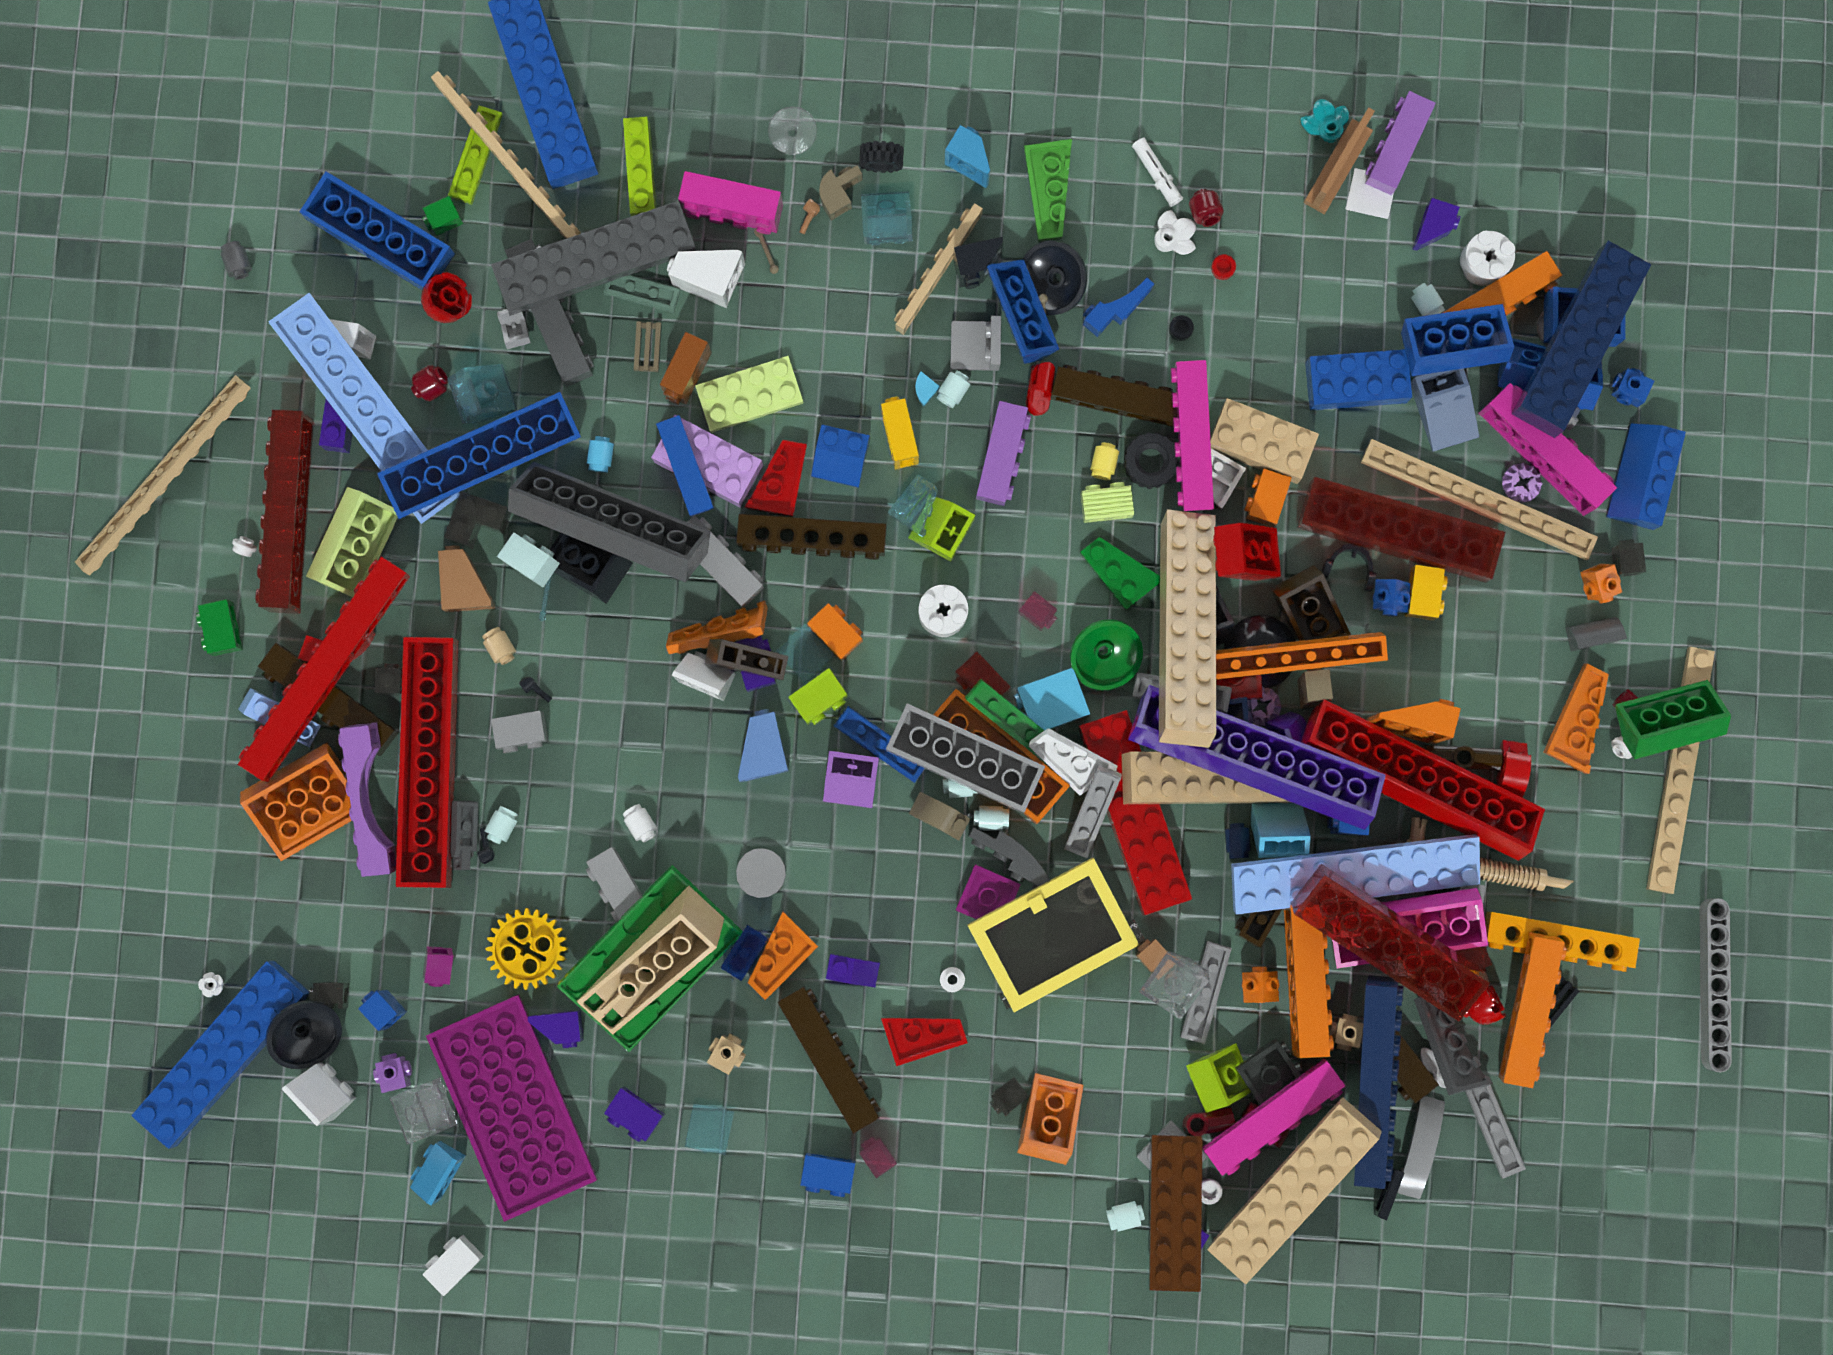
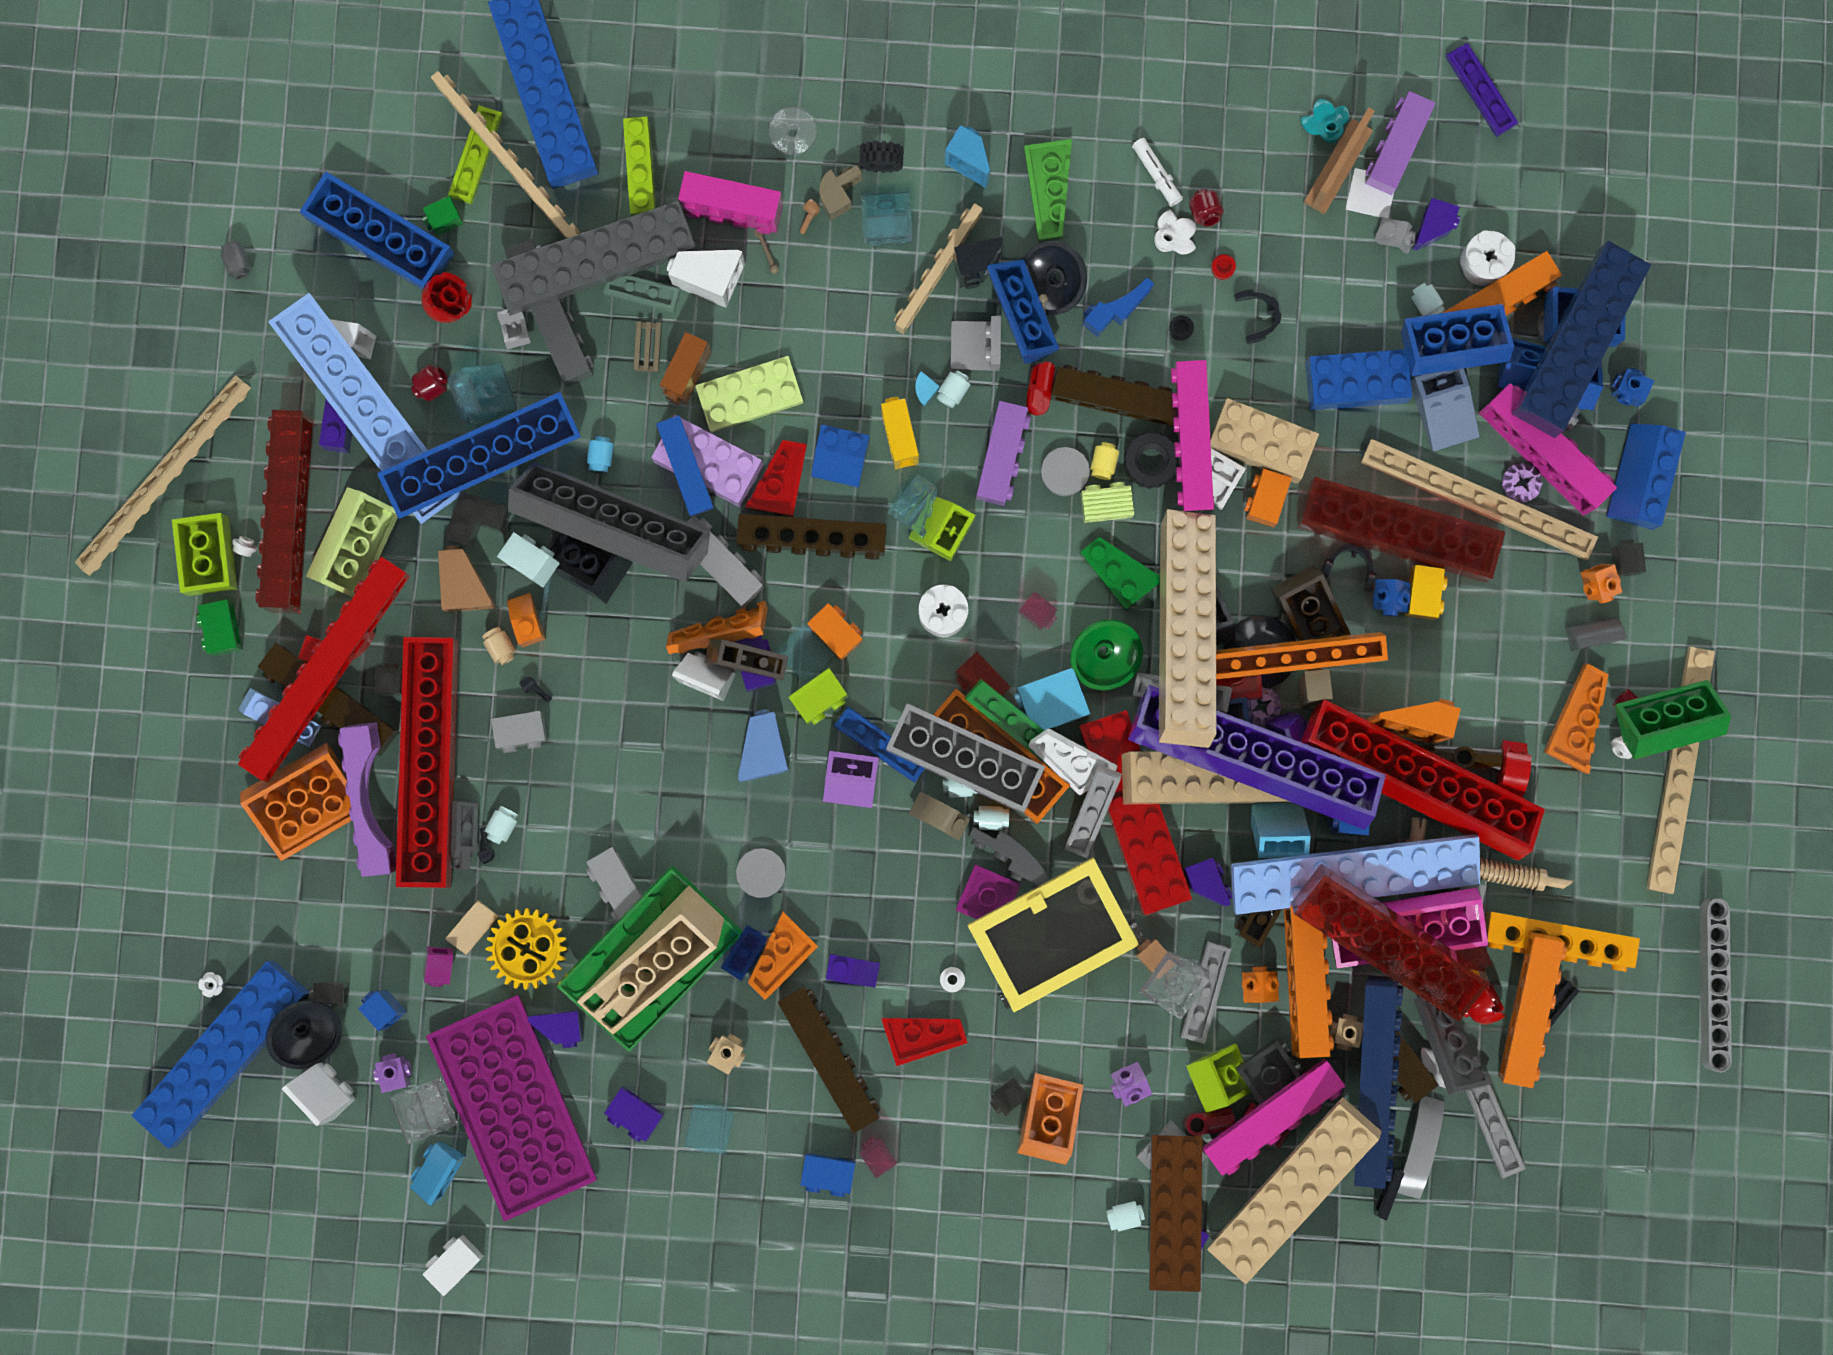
white brick [623,804,657,843] -> none
white tile [1202,1178,1222,1205] -> none
red brick [1213,523,1281,581] -> none
dark blue brick [1225,823,1251,859] -> none
none -> lime brick [172,513,237,596]
none -> tan slope [445,900,499,955]
none -> orange slope [507,593,546,647]
none -> light grey tile [1041,447,1090,497]
none -> medium lavender brick [1110,1062,1152,1107]
none -> dark purple slope [1182,858,1232,906]
none -> black piece [1234,289,1281,344]
none -> light grey bracket [1374,218,1417,254]
none -> dark purple tile [1445,42,1518,137]

